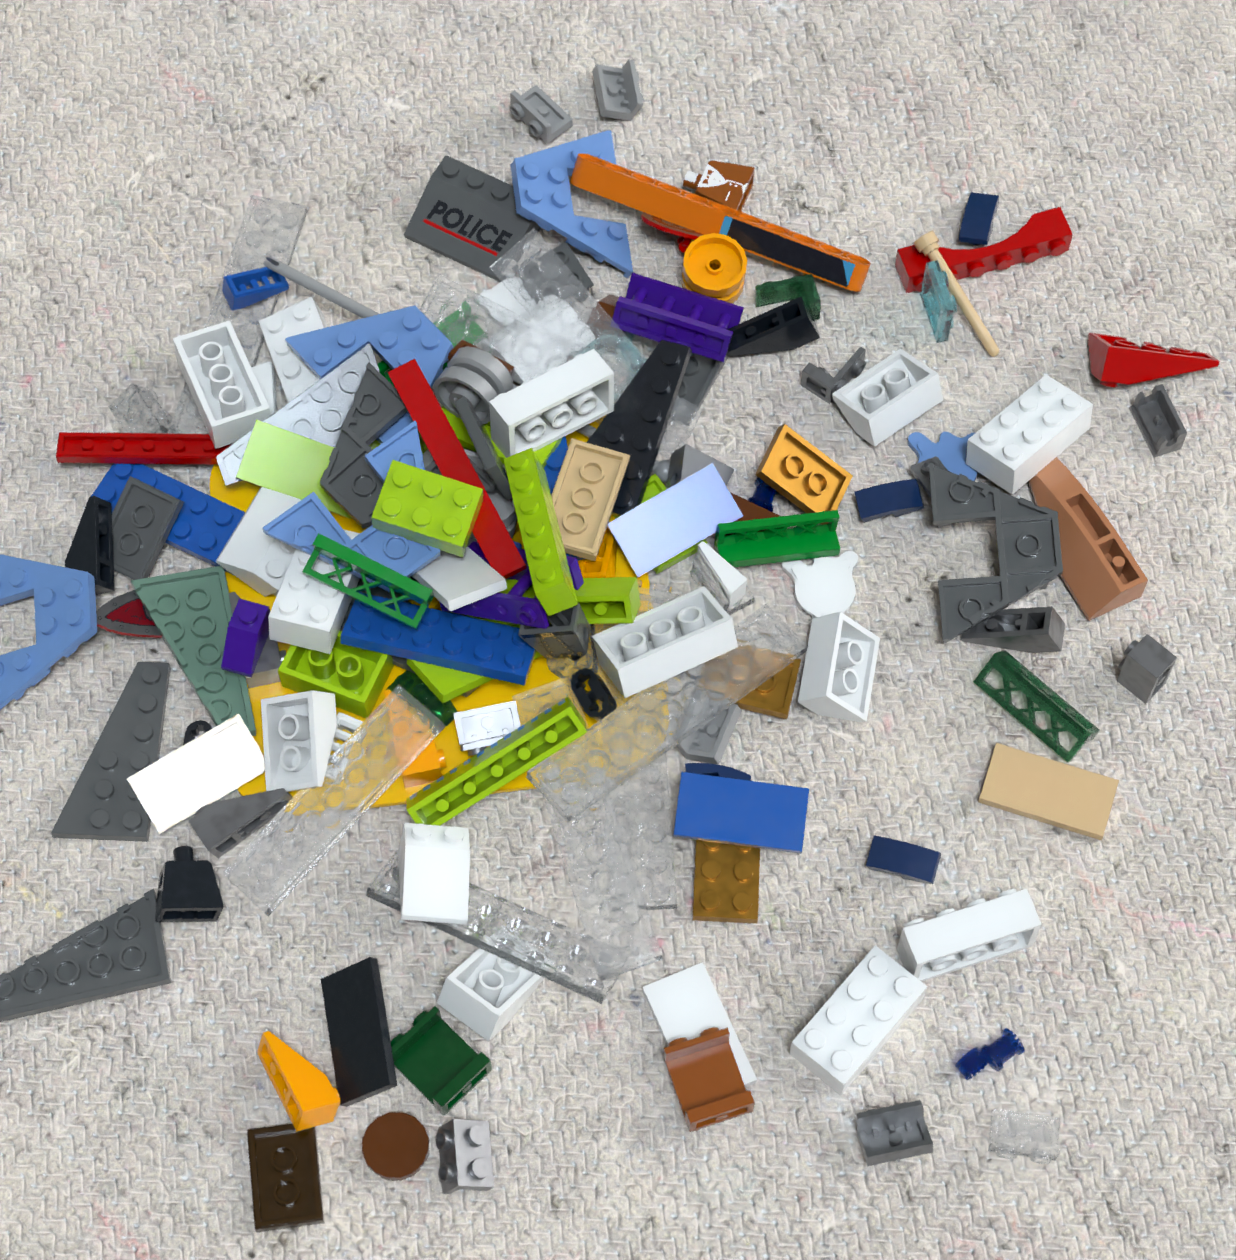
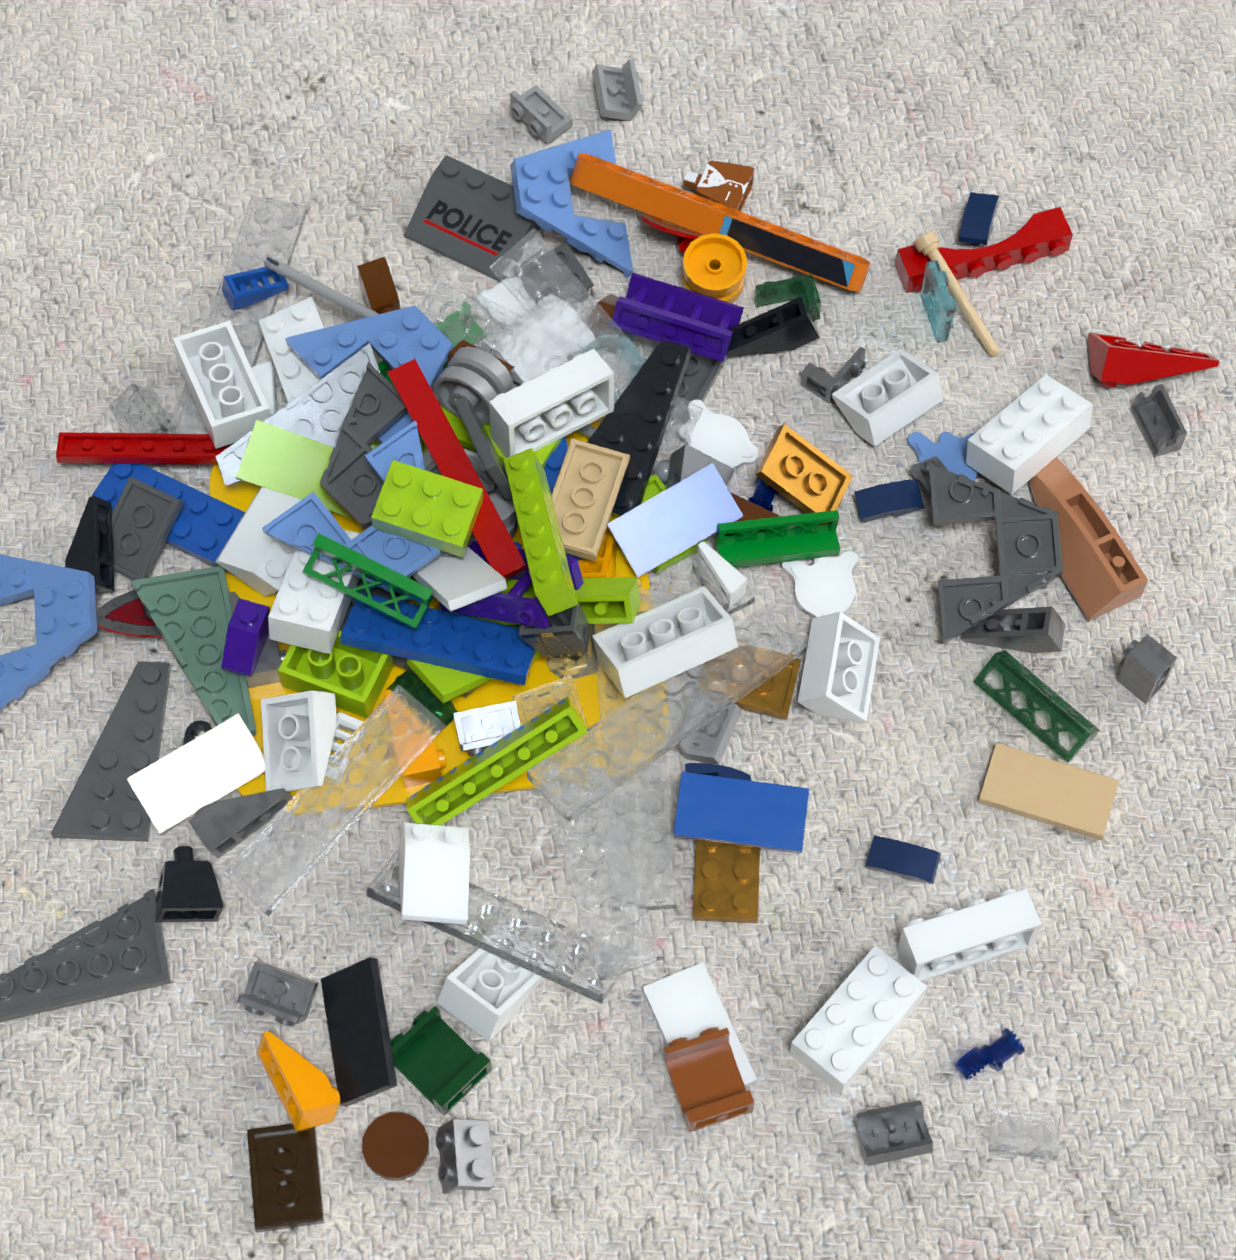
black beam [571,668,617,723] -> none
none -> flat silver bracket [237,961,318,1026]
none -> reddish brown slope [357,256,400,314]
none -> white tile [678,399,758,469]

